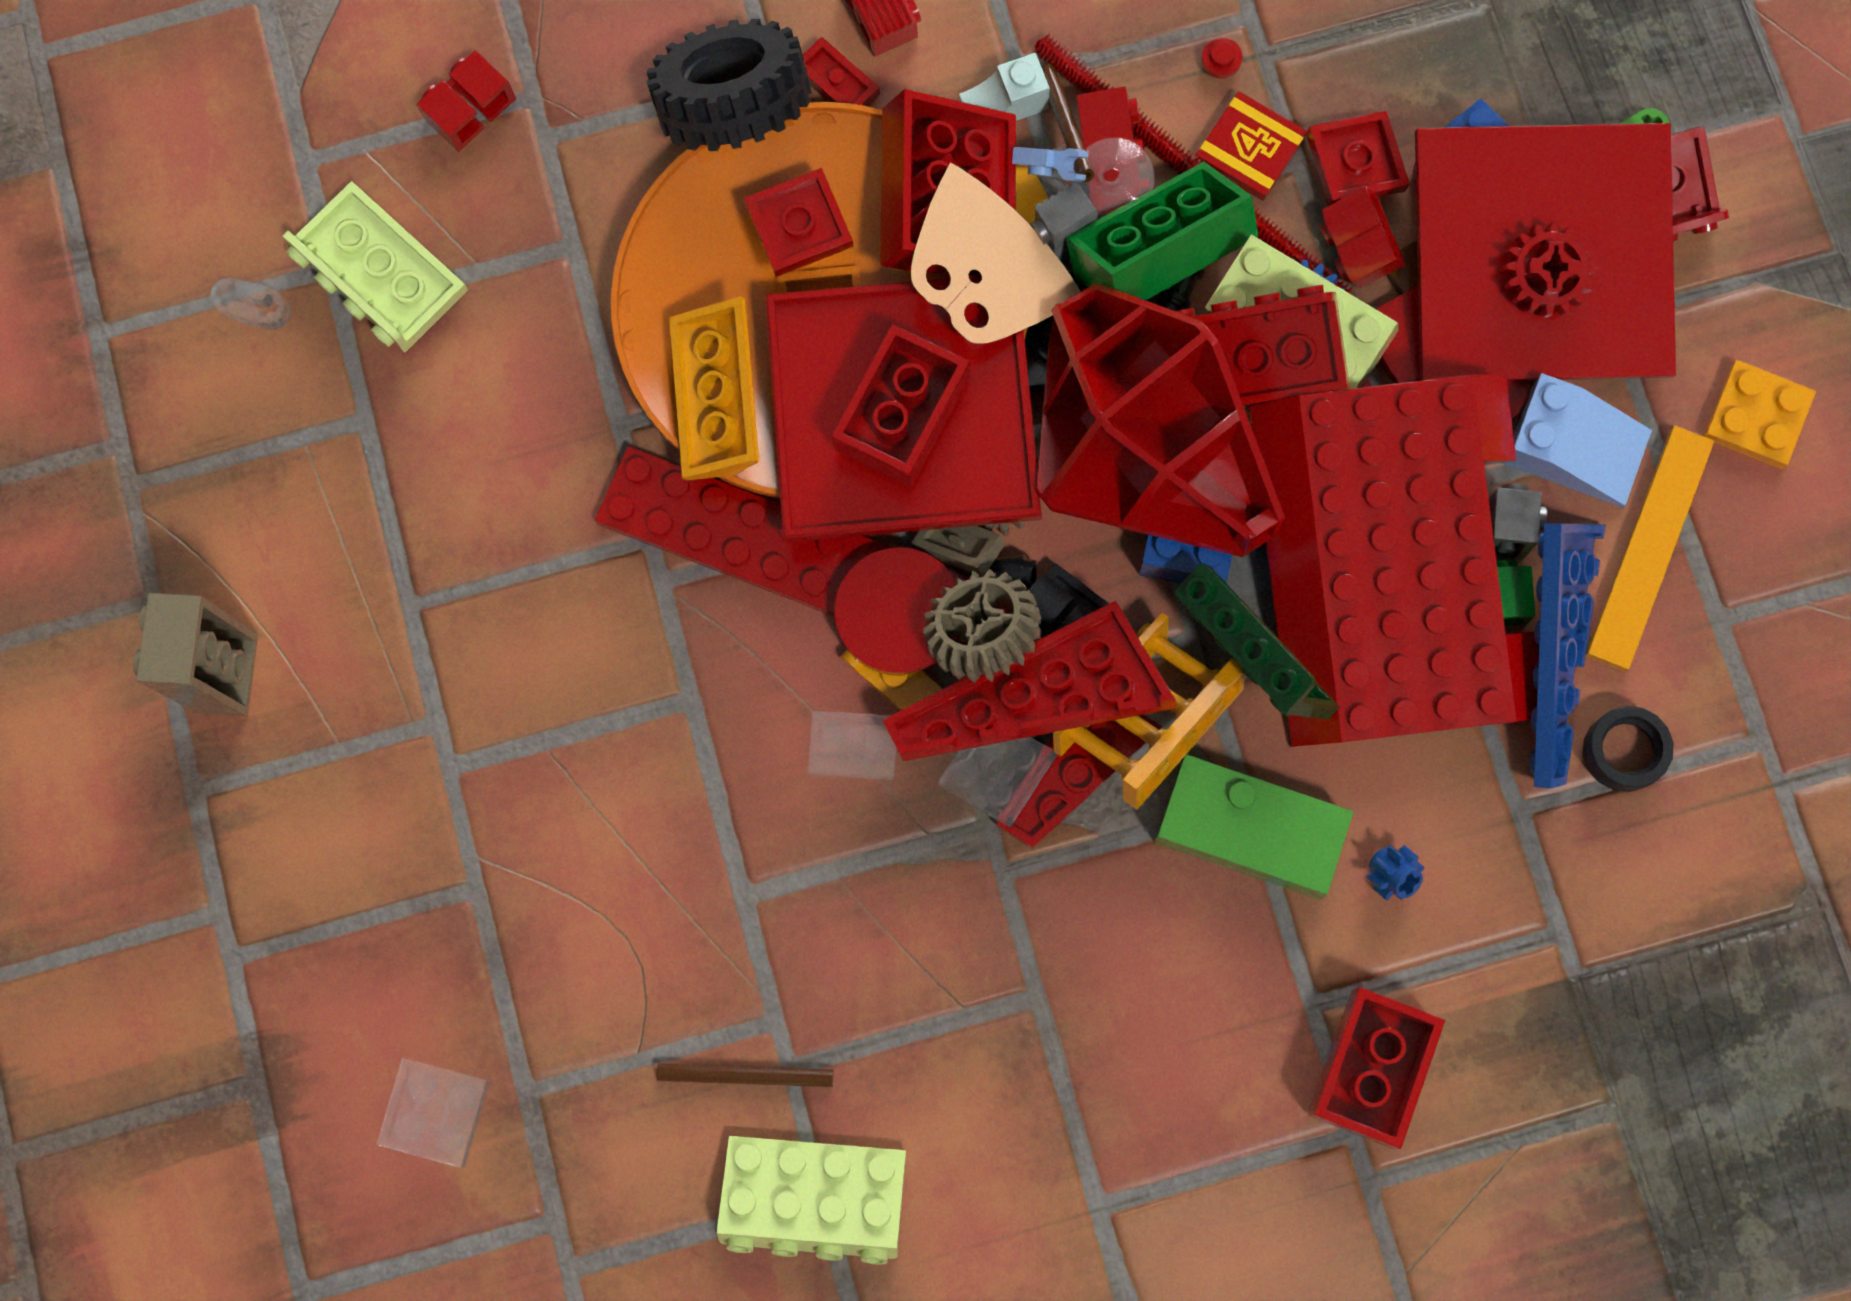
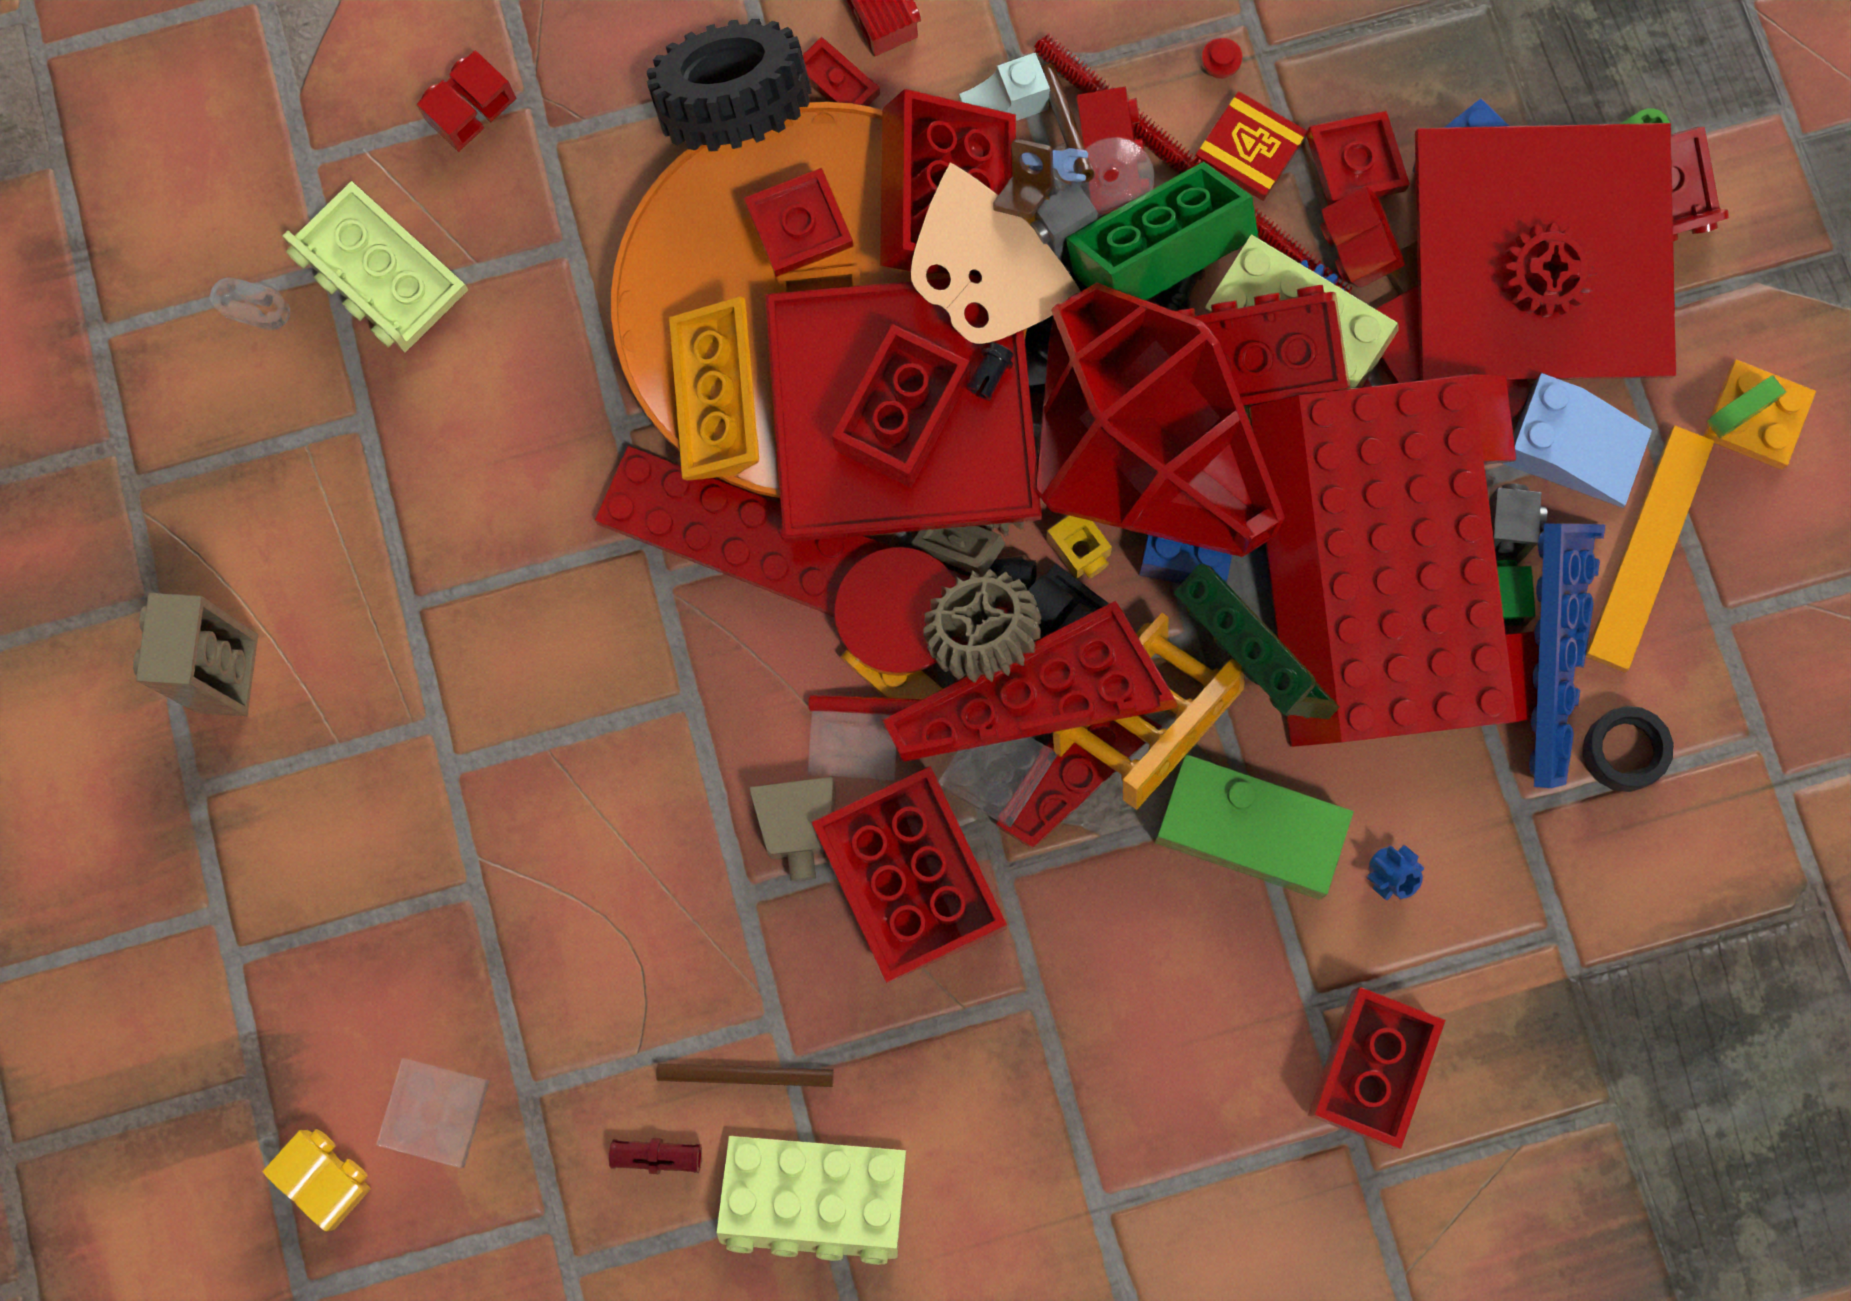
none -> yellow brick [262,1129,371,1232]
none -> dark red pin [609,1138,702,1175]
none -> dark tan torso [750,777,836,881]
none -> red bar [808,695,922,715]
none -> red slope [811,766,1007,983]
none -> black pin [966,342,1014,401]
none -> reddish brown bracket [993,139,1054,219]
none -> yellow brick [1047,516,1112,579]
none -> bright green beam [1706,375,1787,439]

